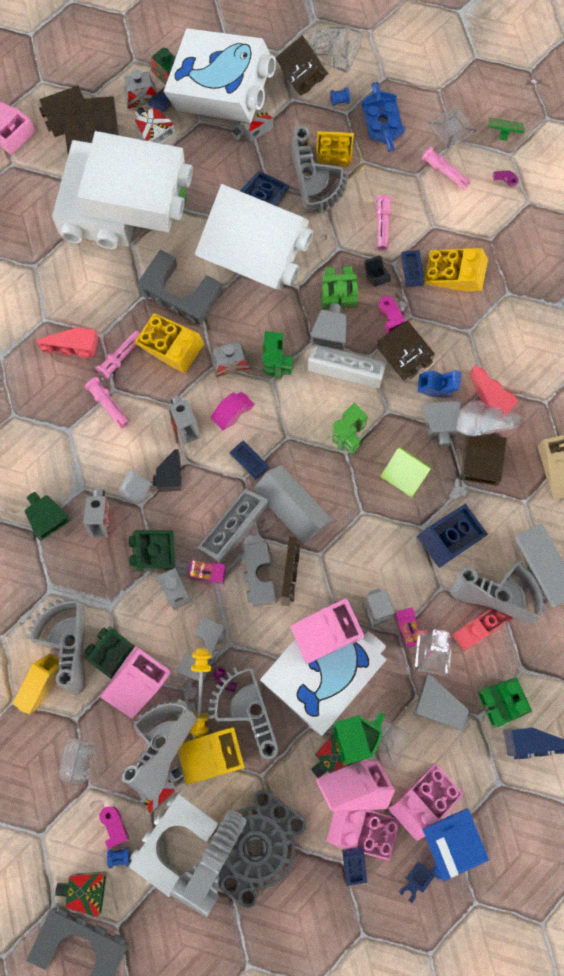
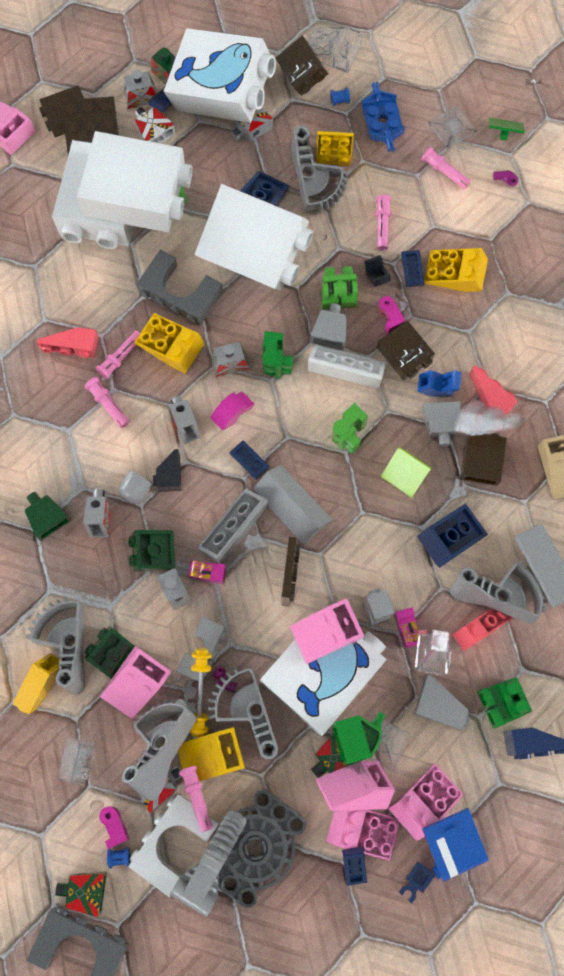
light grey arch [241,543,276,607] -> none
none -> bright pink pin [179,766,214,833]

